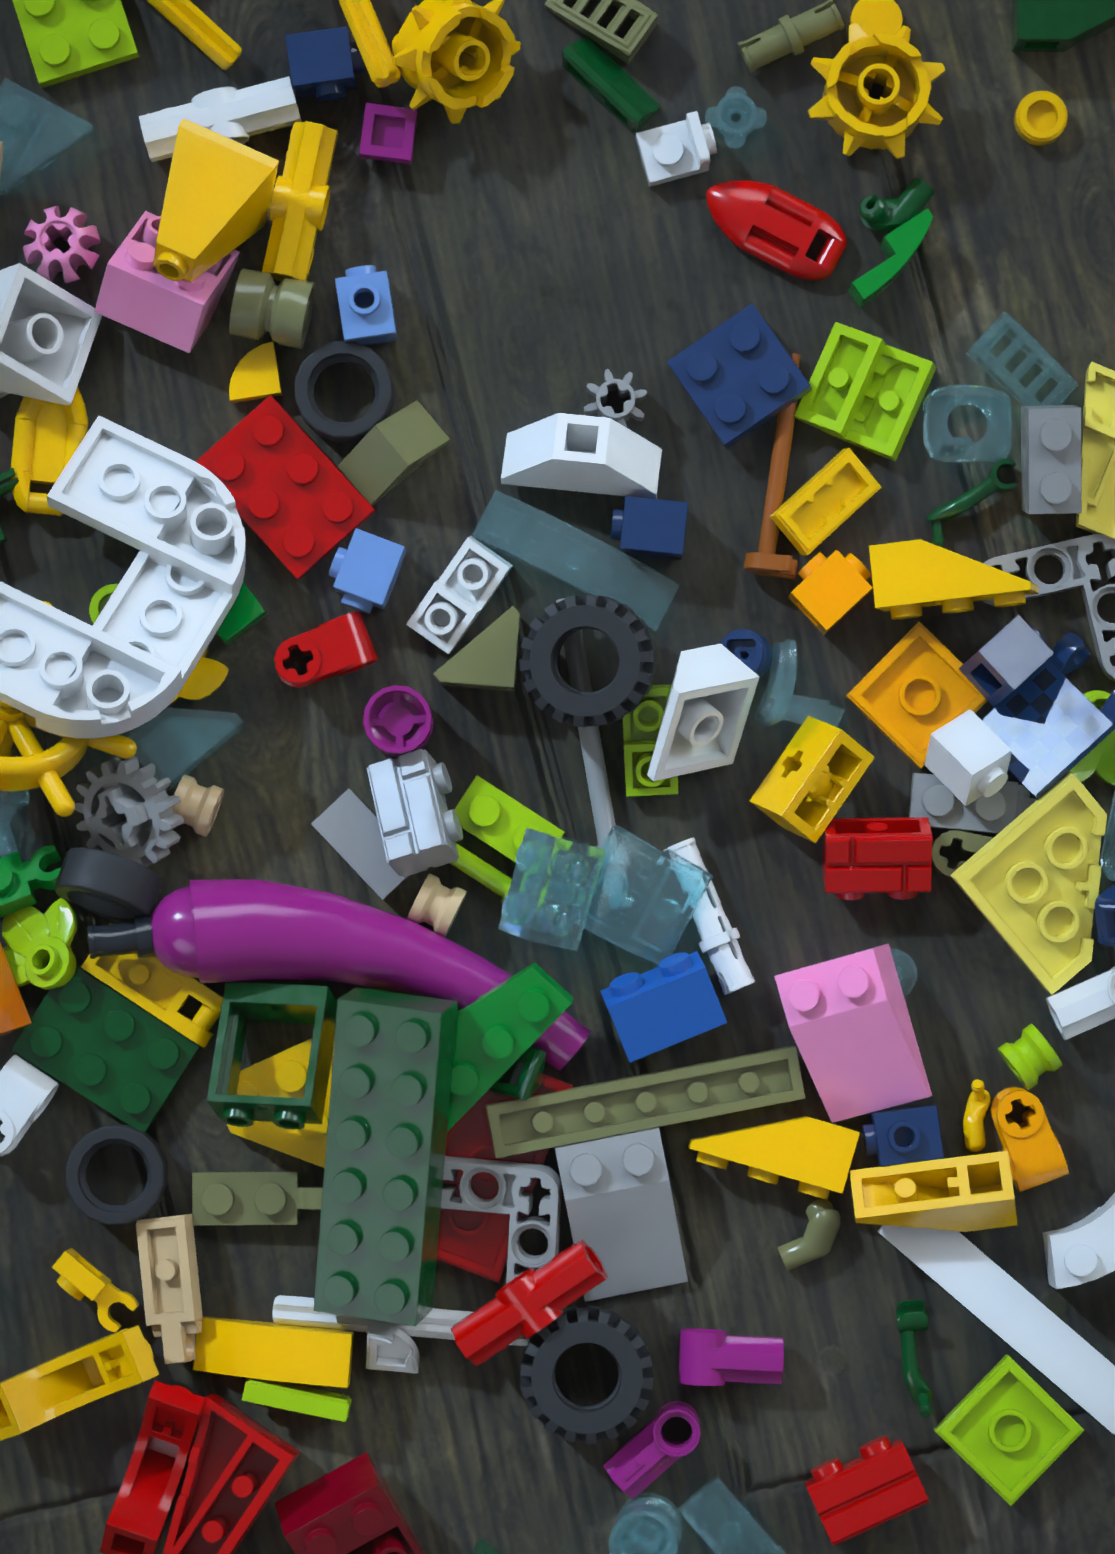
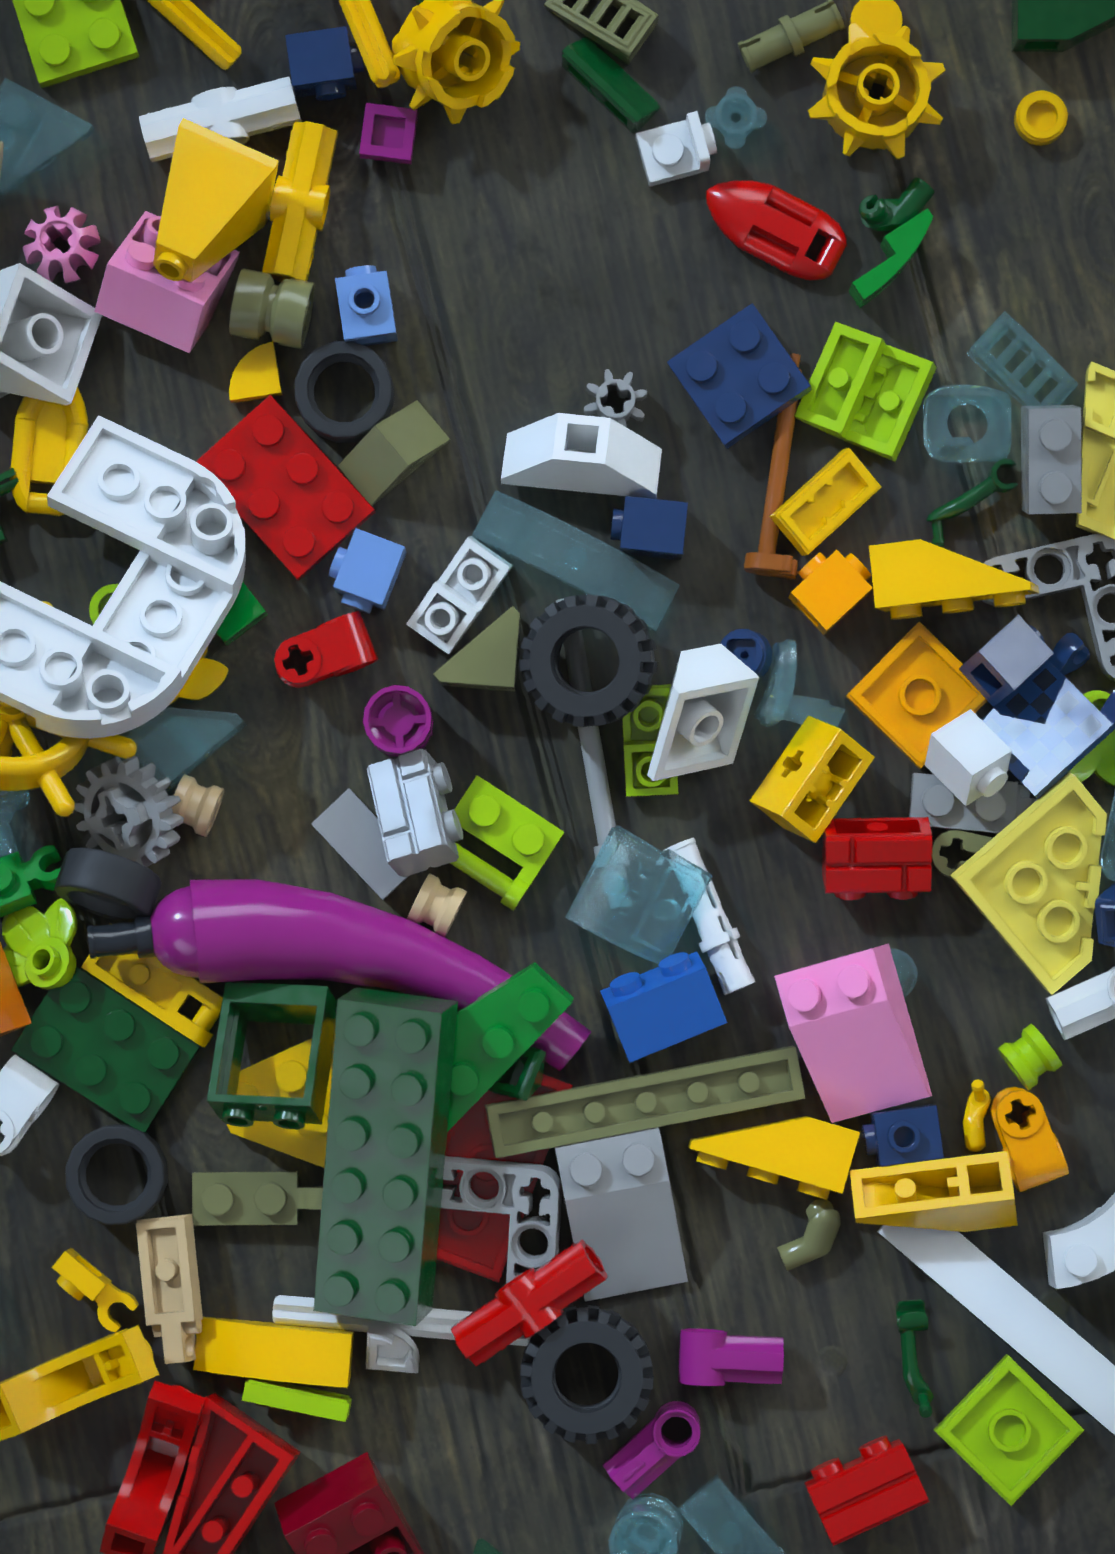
clear light blue brick [498,827,606,951] -> none

